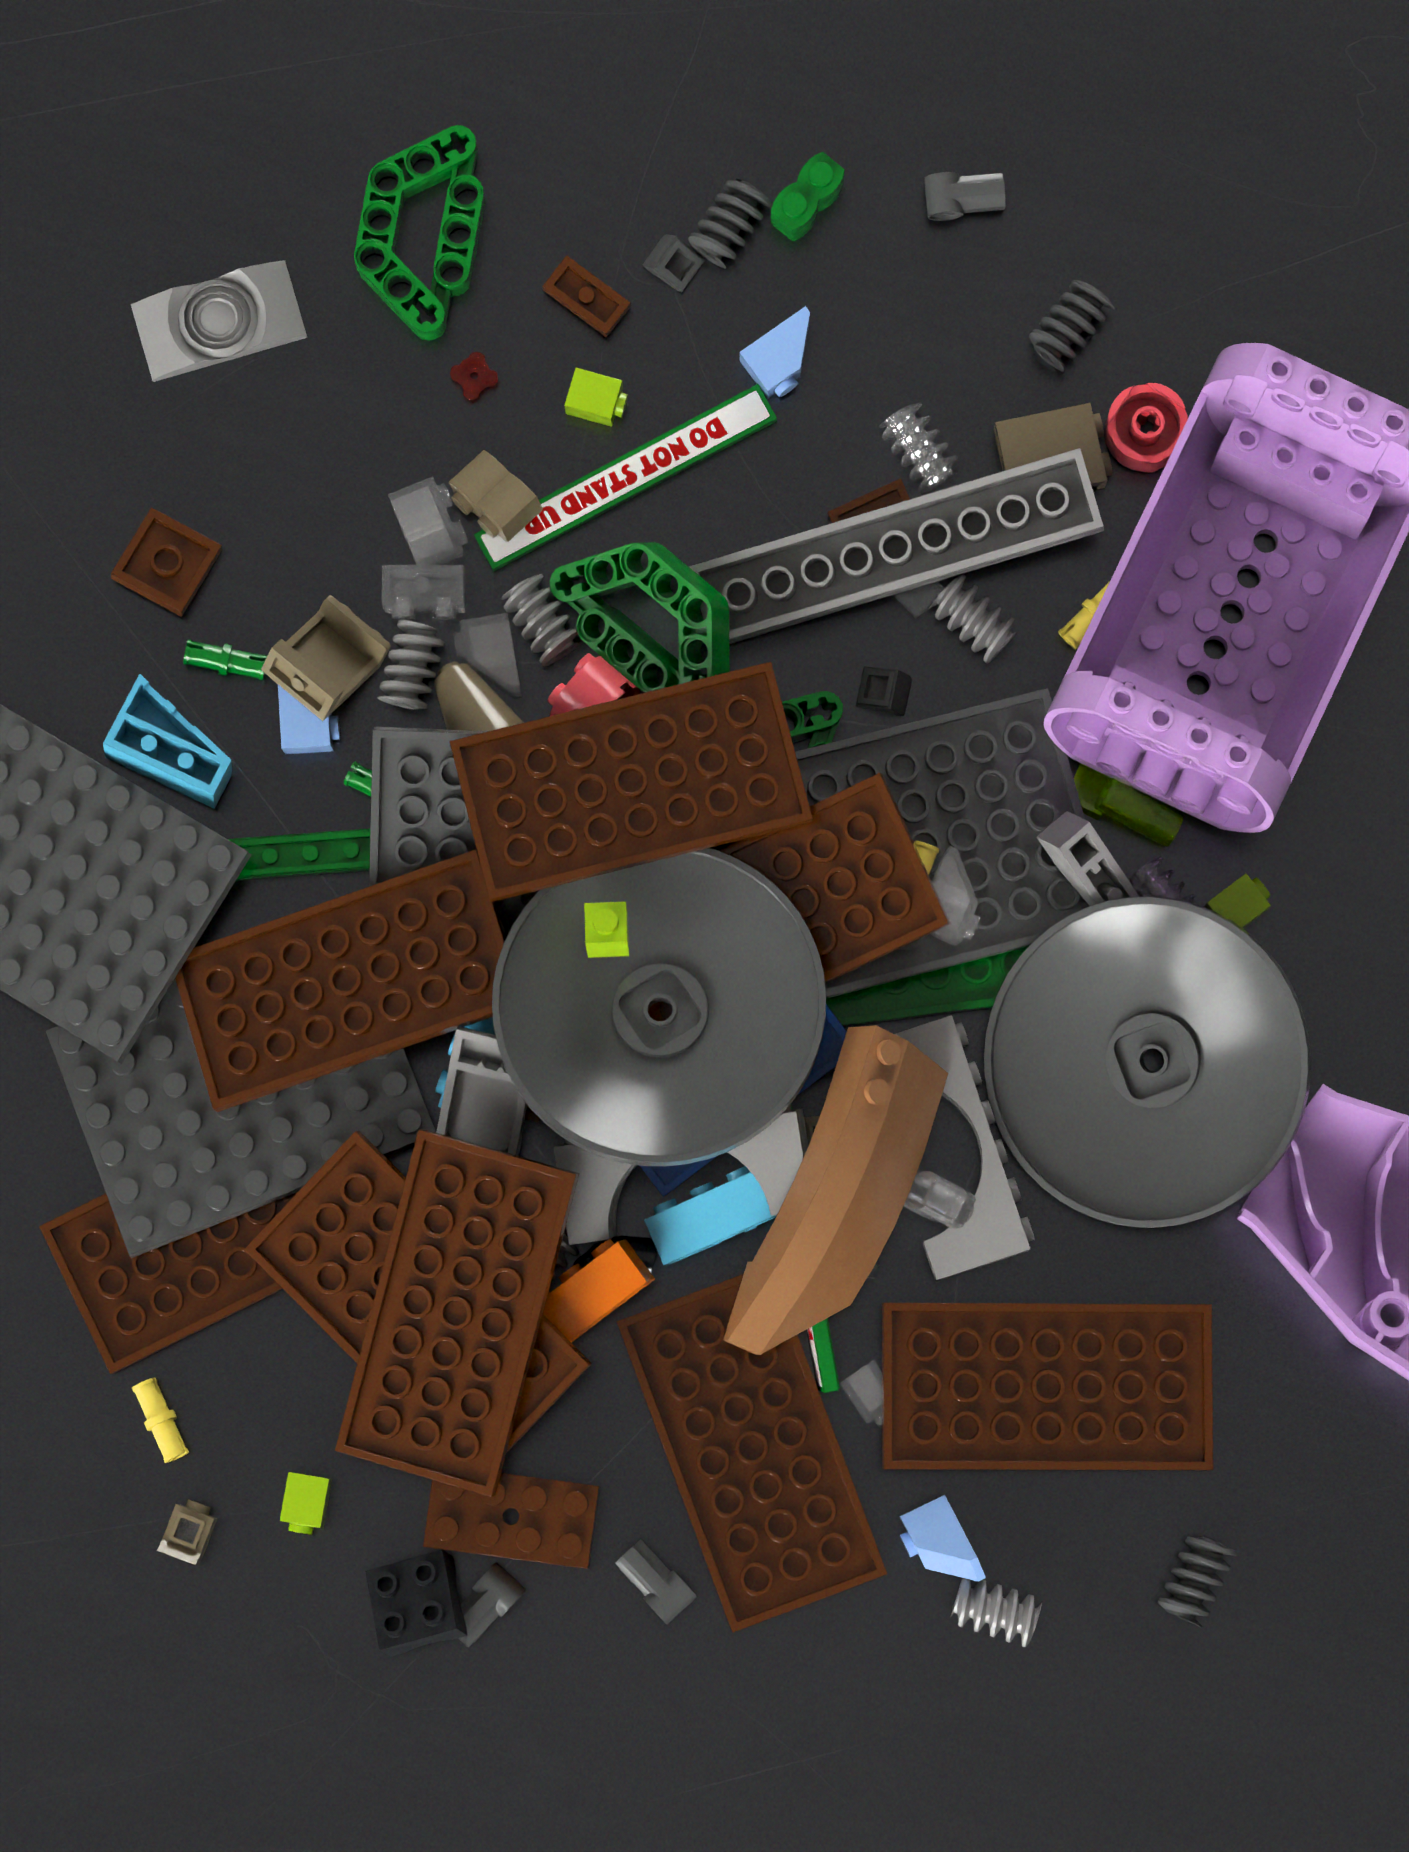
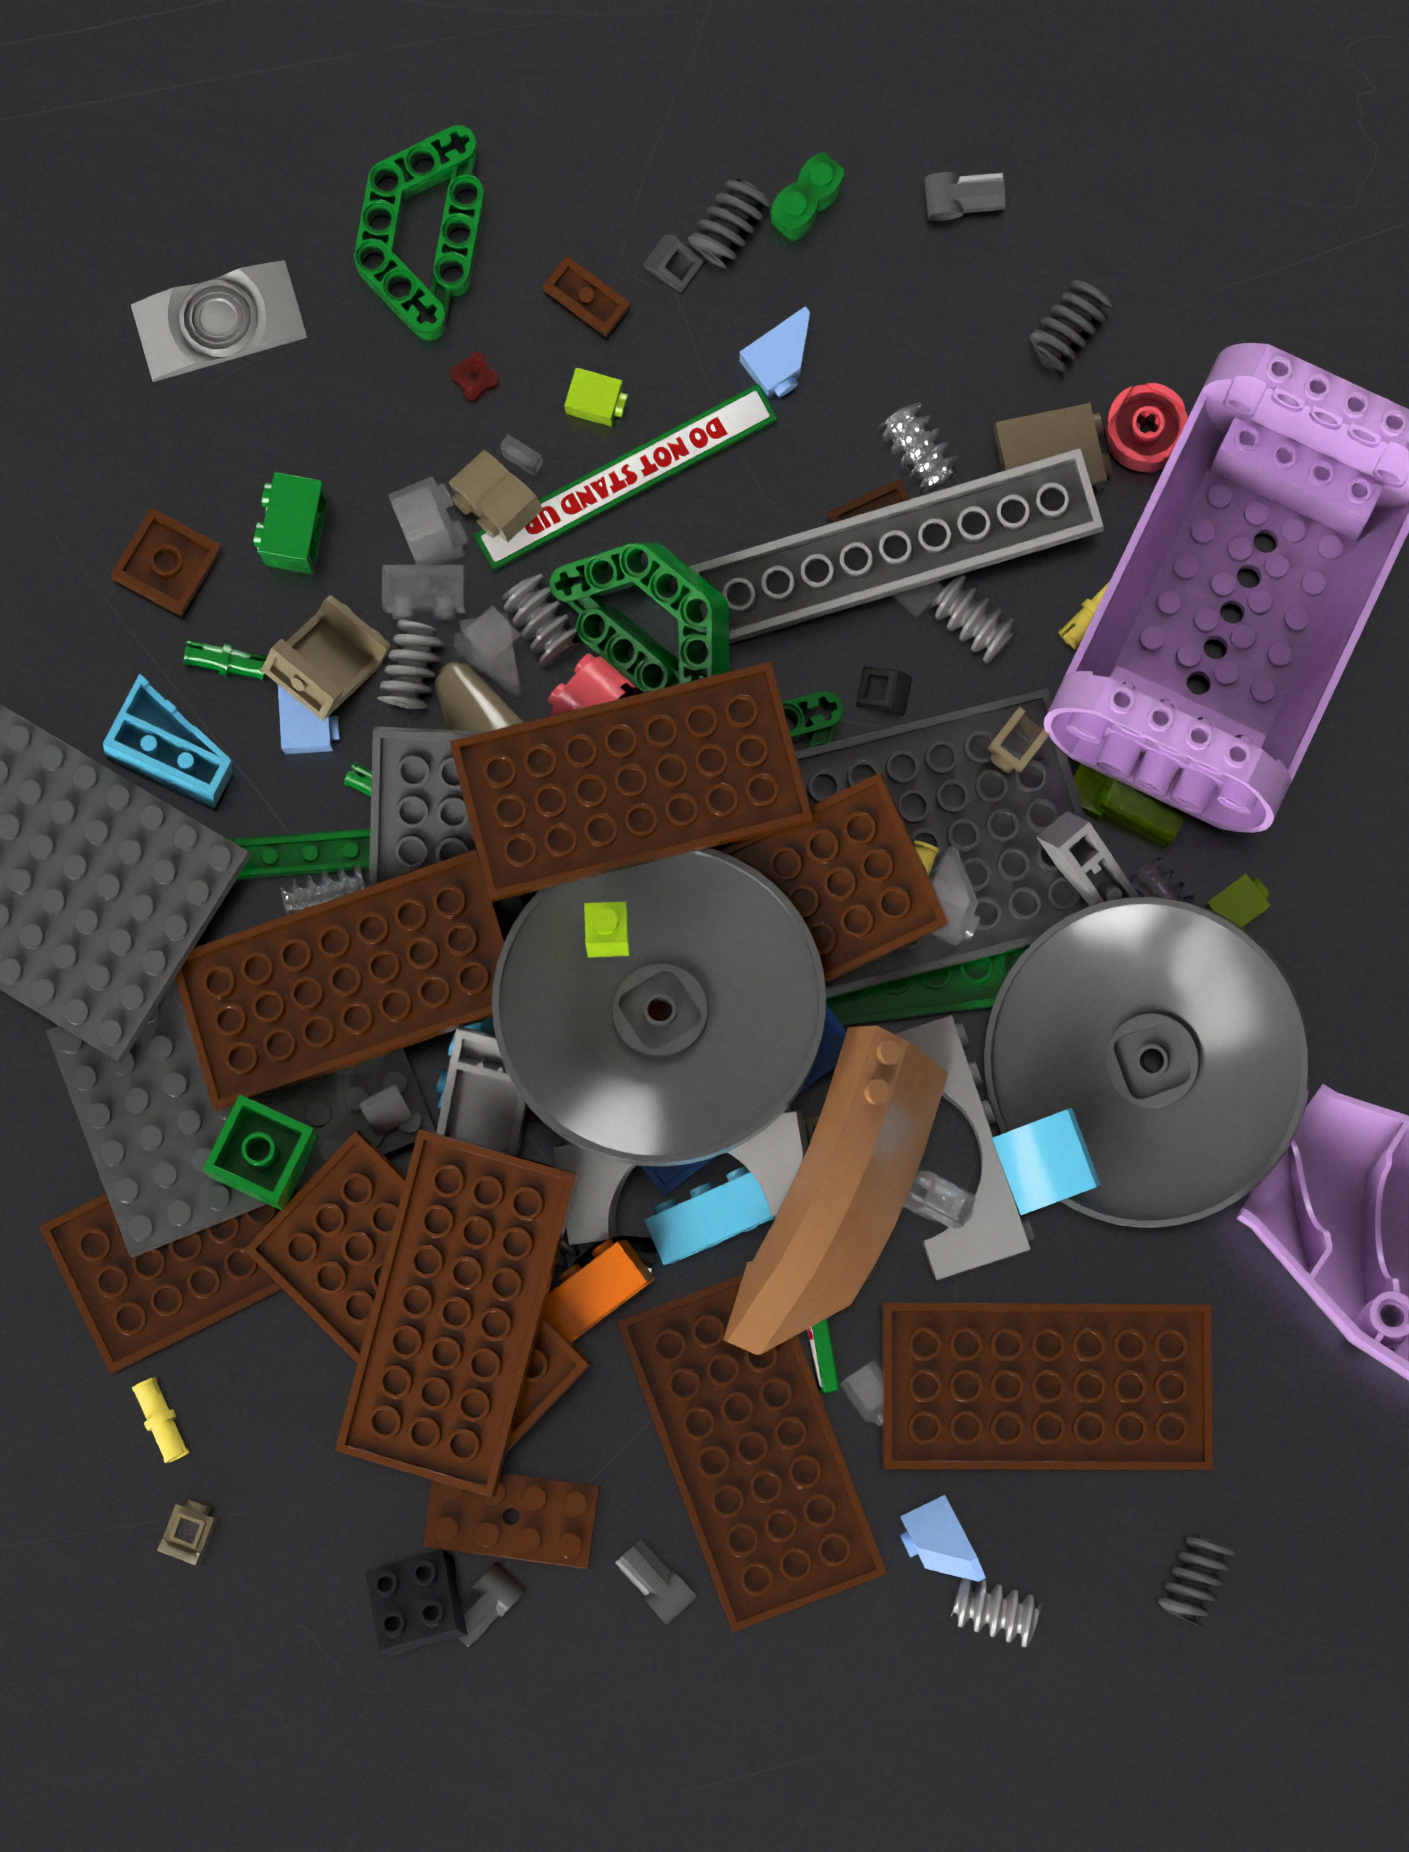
lime brick [280,1472,332,1535] -> none
none -> green brick [203,1094,320,1211]
none -> green brick [254,472,329,575]
none -> clear piece [281,864,366,915]
none -> dark grey slope [359,1085,412,1136]
none -> clear tile [462,605,520,664]
none -> clear tile [500,434,543,475]
none -> dark tan window [987,706,1050,773]
none -> medium azure slope [992,1108,1101,1215]

